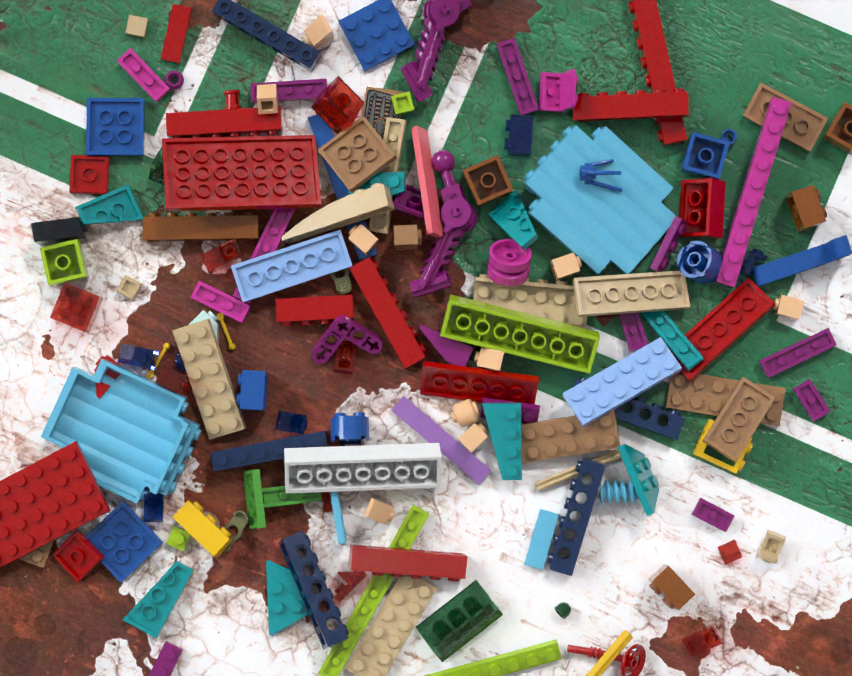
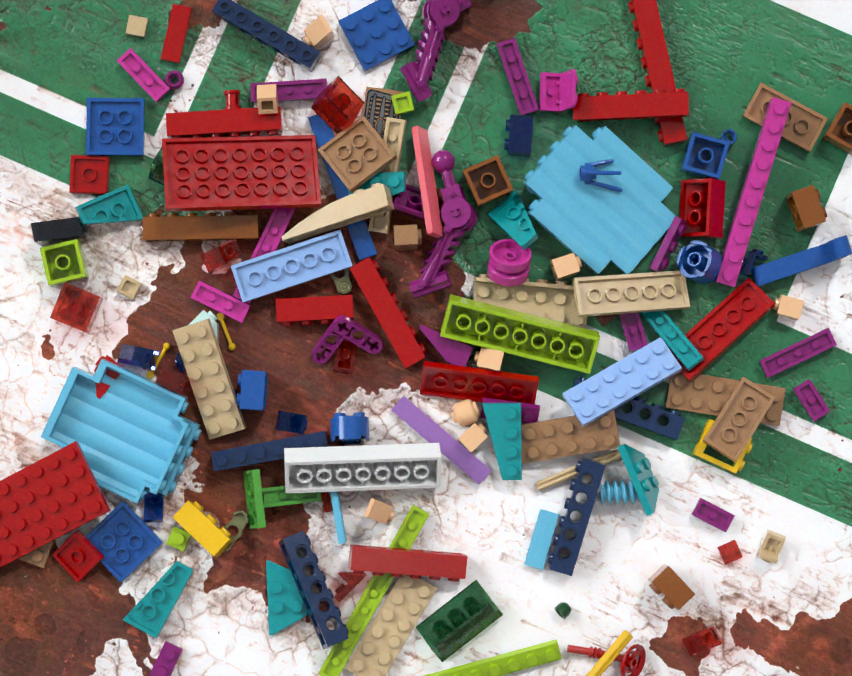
light nougat brick [348,224,378,255] -> none

